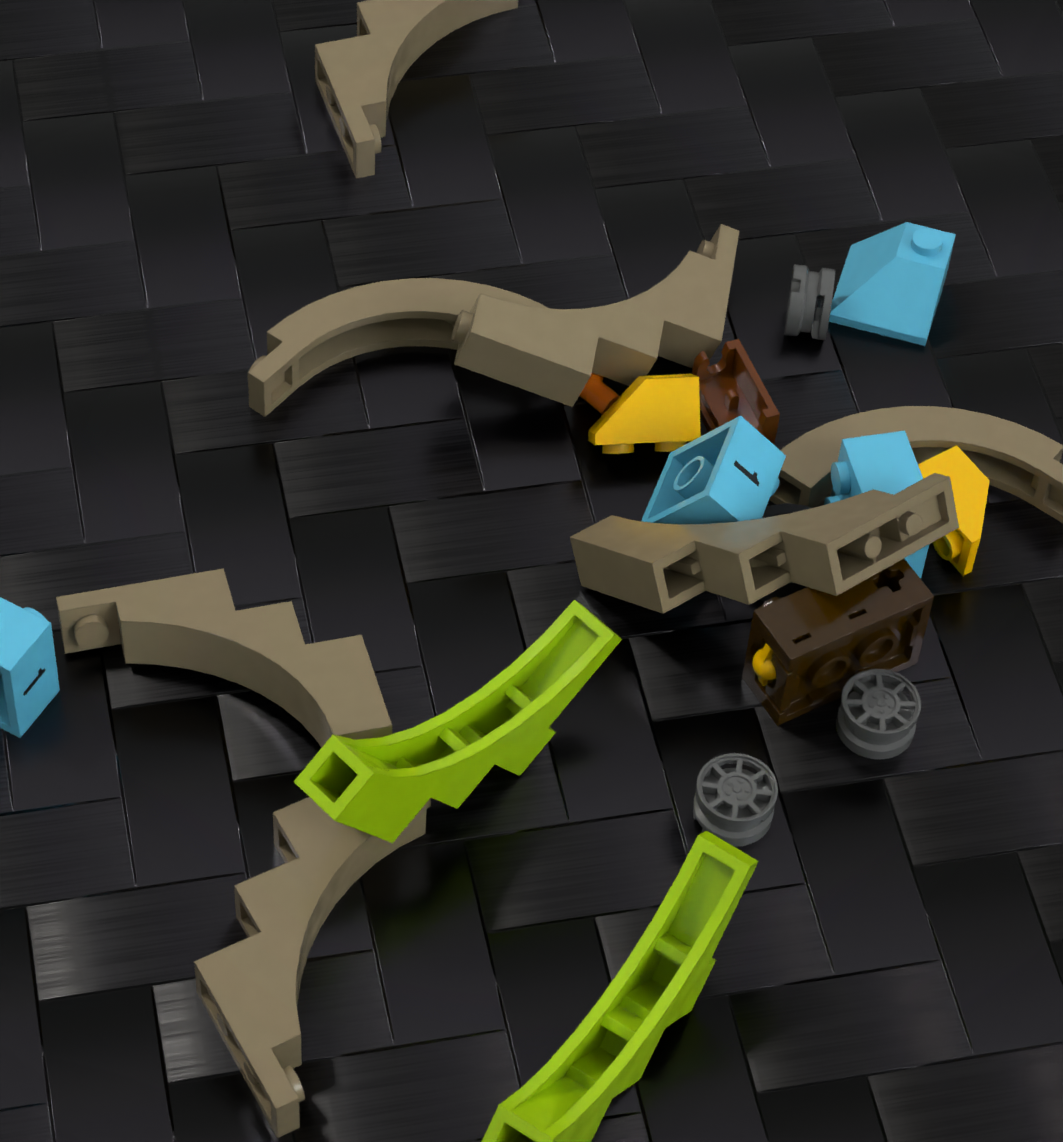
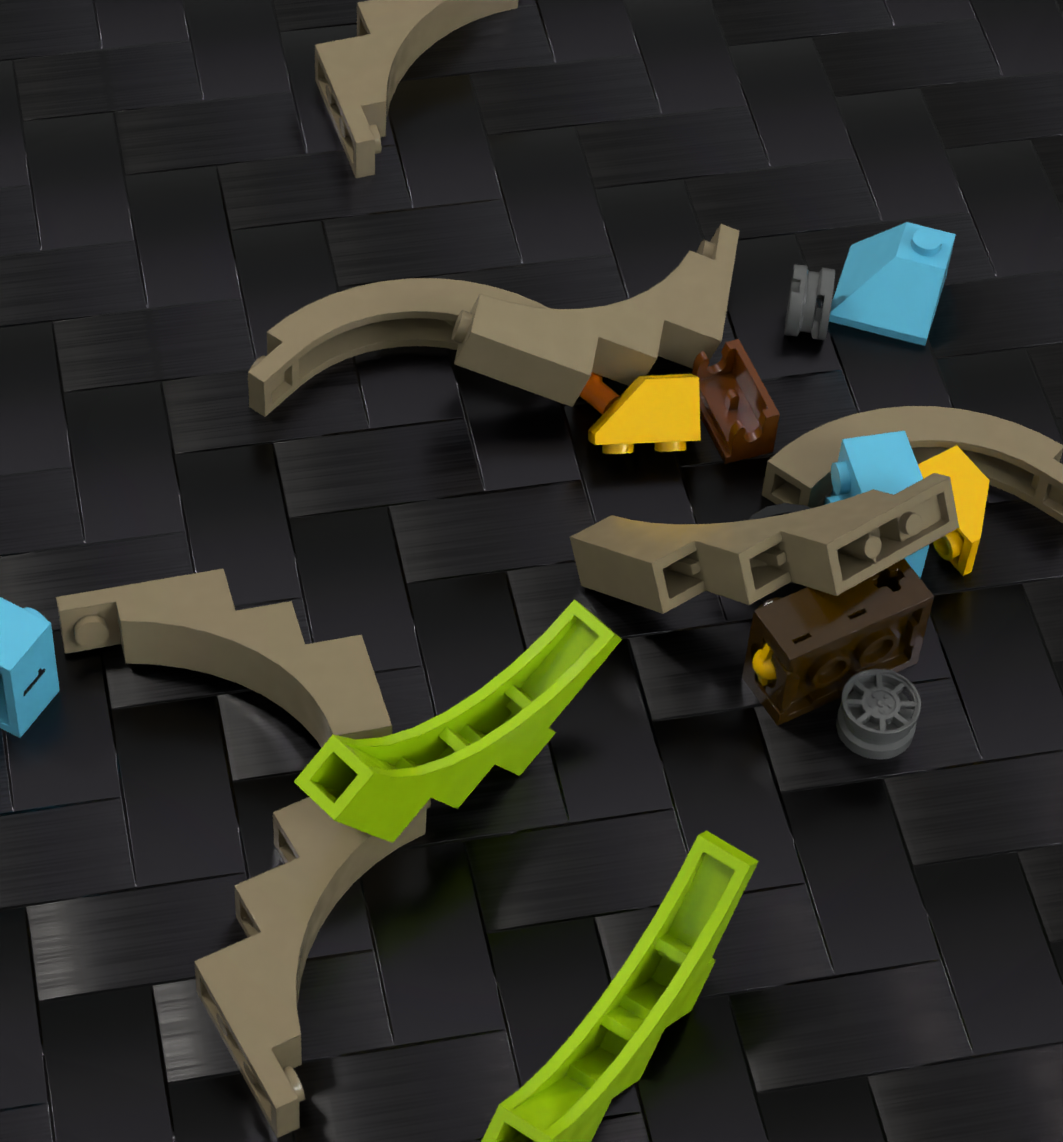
medium azure brick [641,415,786,524] -> none
dark grey wheel [693,753,778,847] -> none

